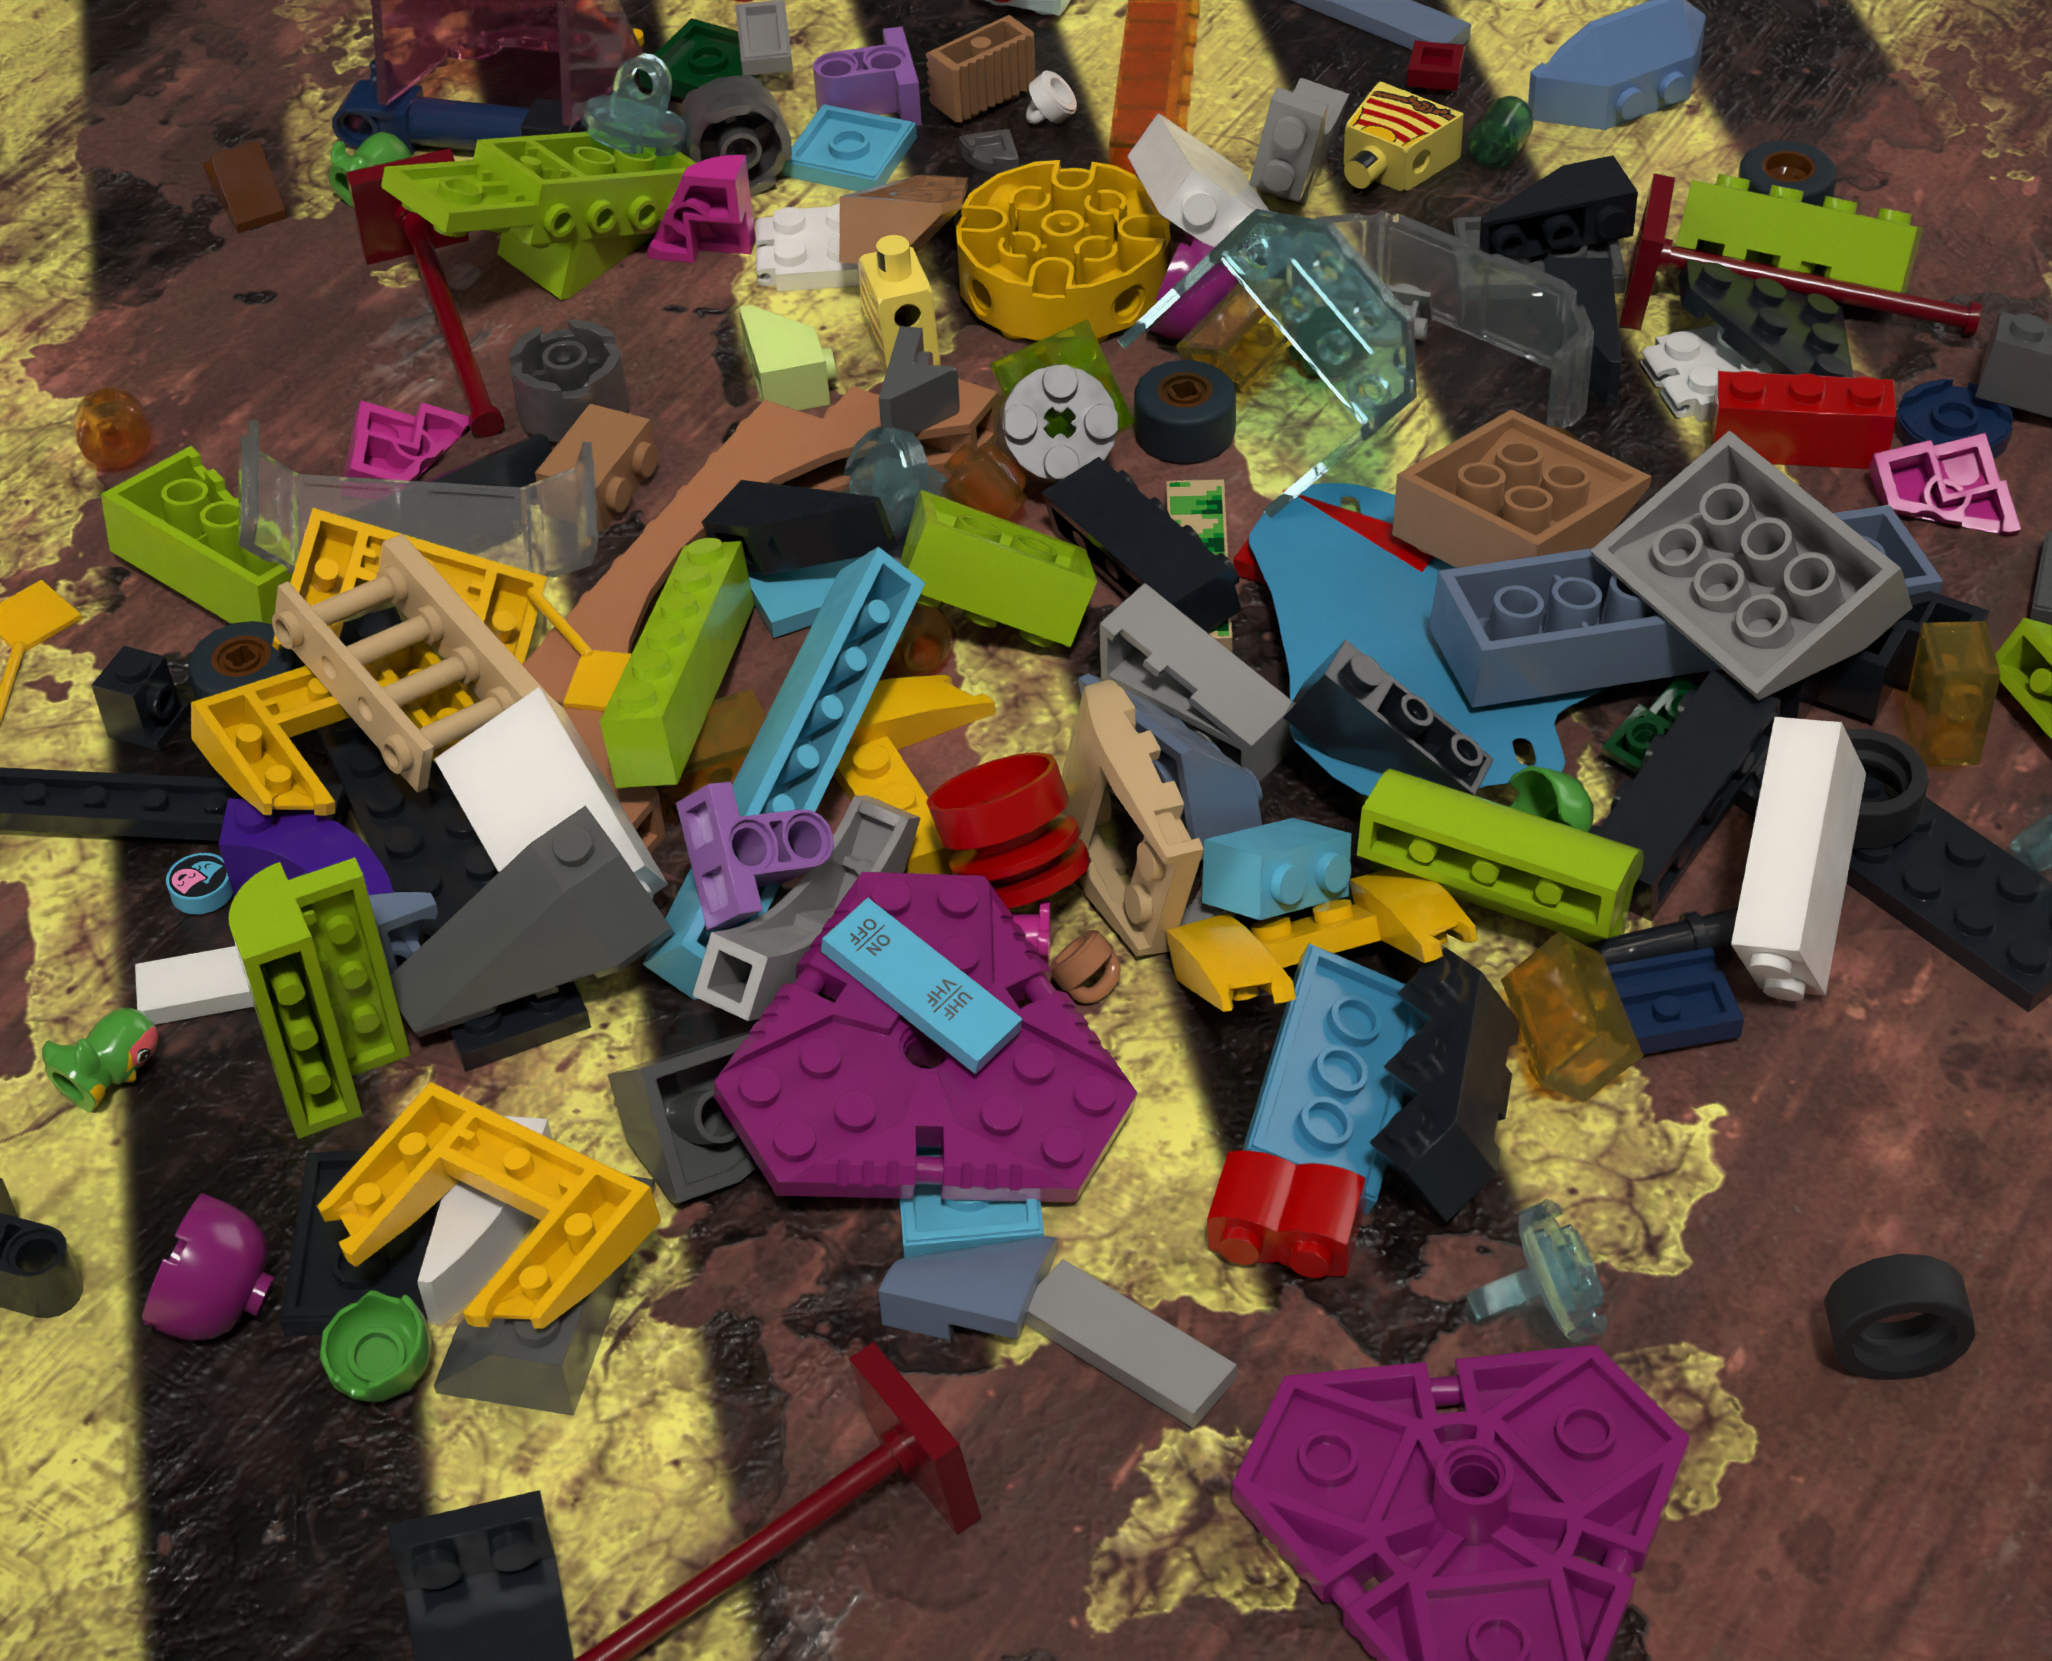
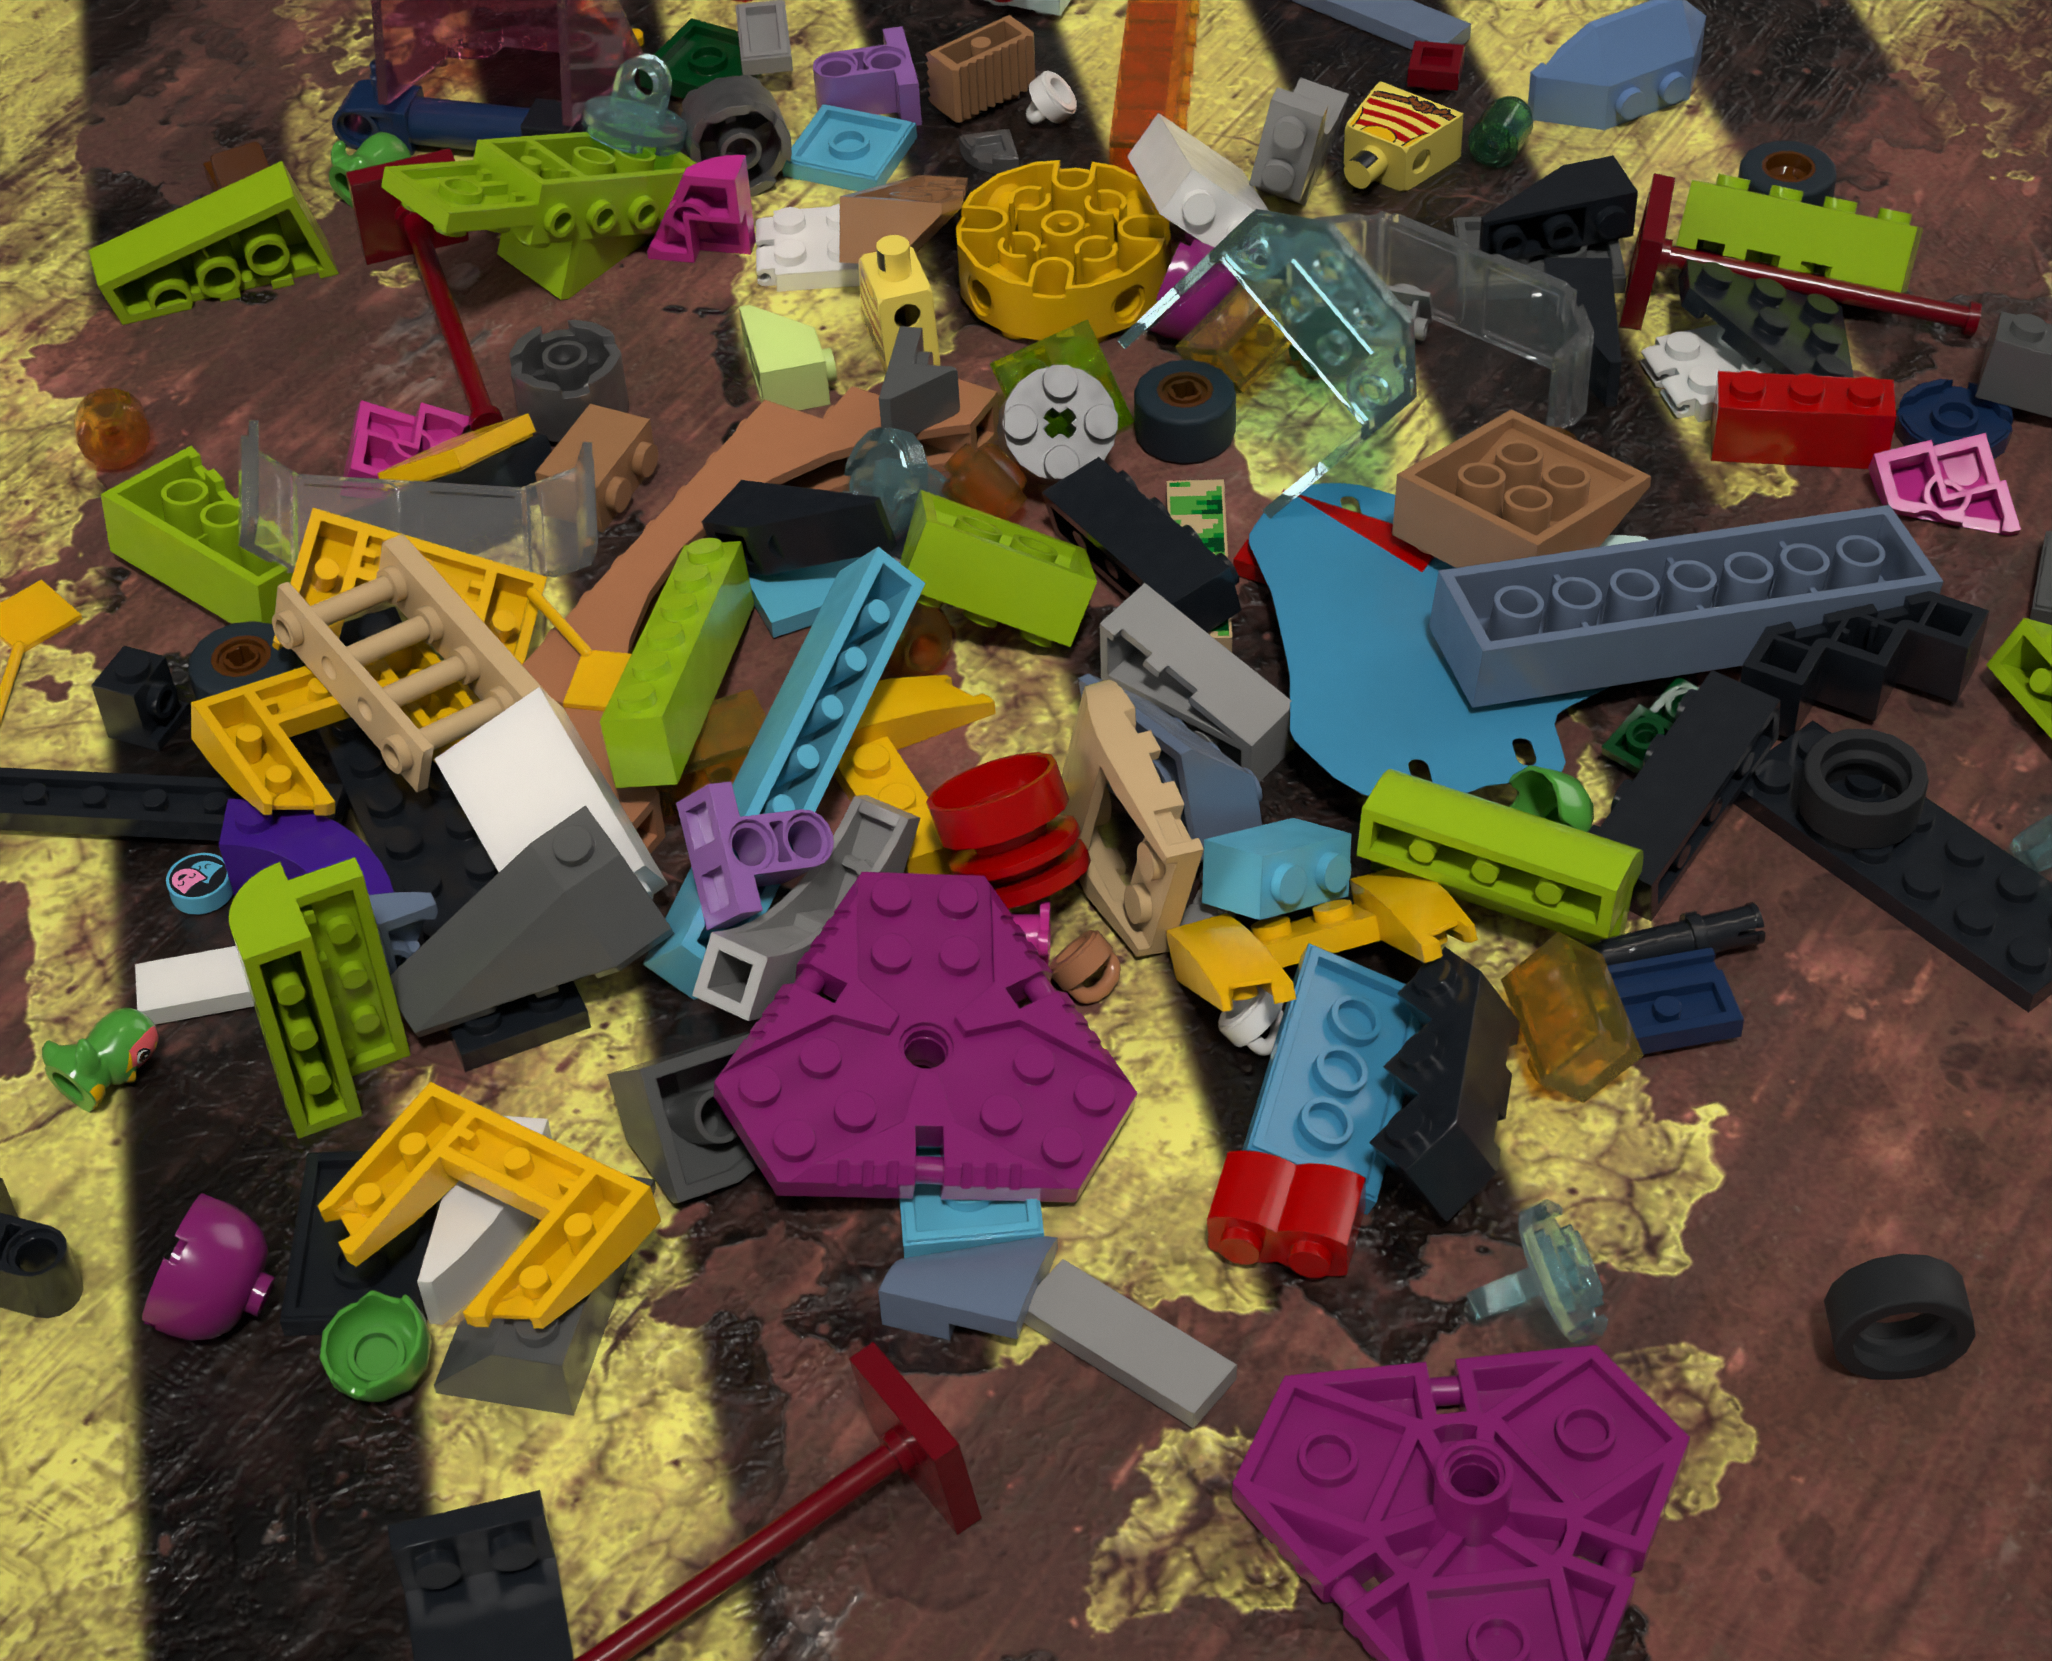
medium azure tile [821,898,1023,1074] -> none
black slope [1283,639,1494,796] -> none
light grey slope [1590,430,1913,700] -> none
white brick [1731,717,1866,1001] -> none
clear yellow brick [1904,621,2001,766] -> none
none -> lime wedge [88,161,339,325]
none -> yellow tile [377,413,536,493]
none -> white tile [1218,986,1284,1056]

